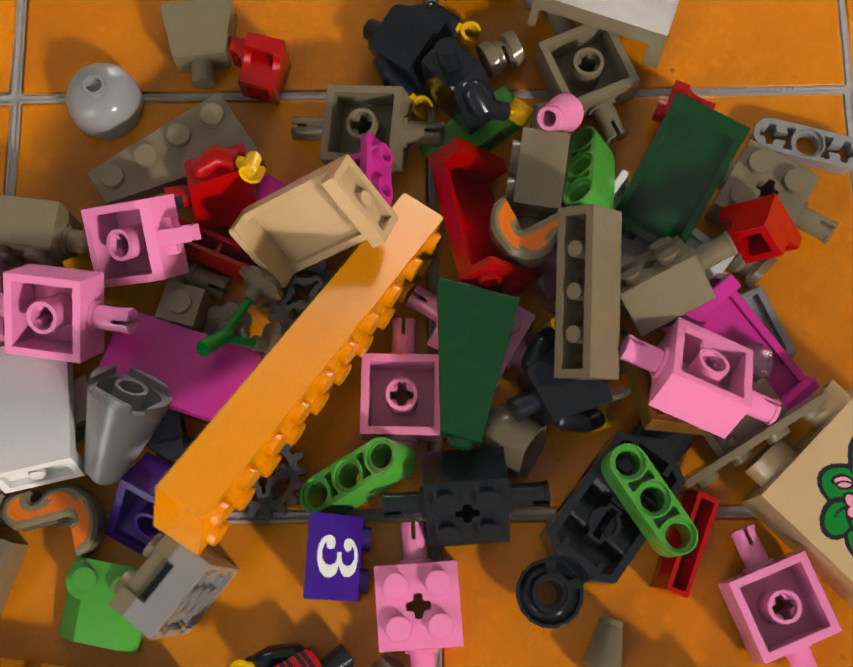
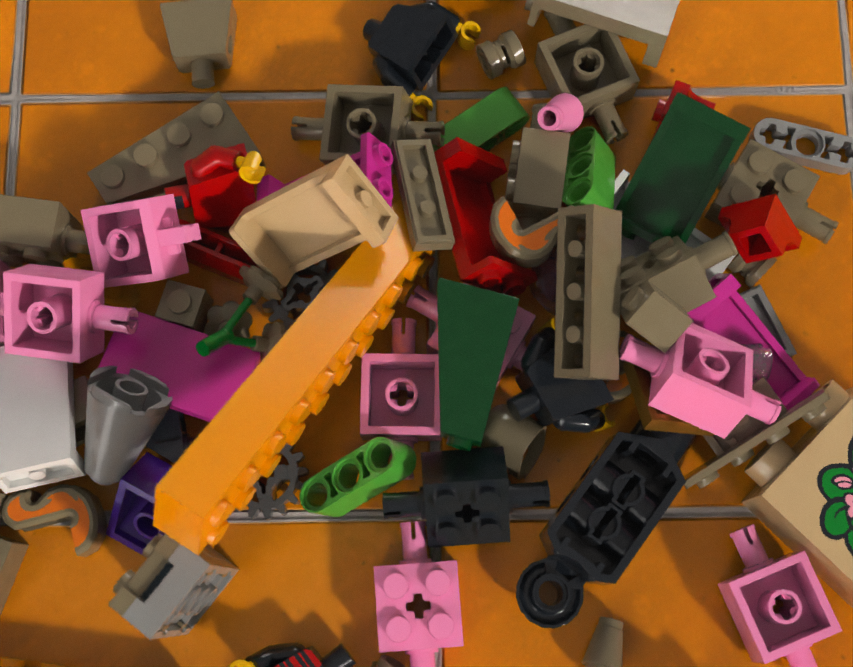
bright green slope [58,555,144,653] -> none
light grey cylinder [65,63,145,141] -> none
dark tan axle [168,261,232,301] -> none
red brick [228,32,291,105] -> none
dark purple slope [303,512,372,602] -> none
black torso [420,37,534,135] -> none
bright green beam [601,444,698,558] -> none
red piece [649,490,720,599] -> none
none -> dark tan tile [390,139,455,252]
none -> dark tan brick [620,279,693,353]

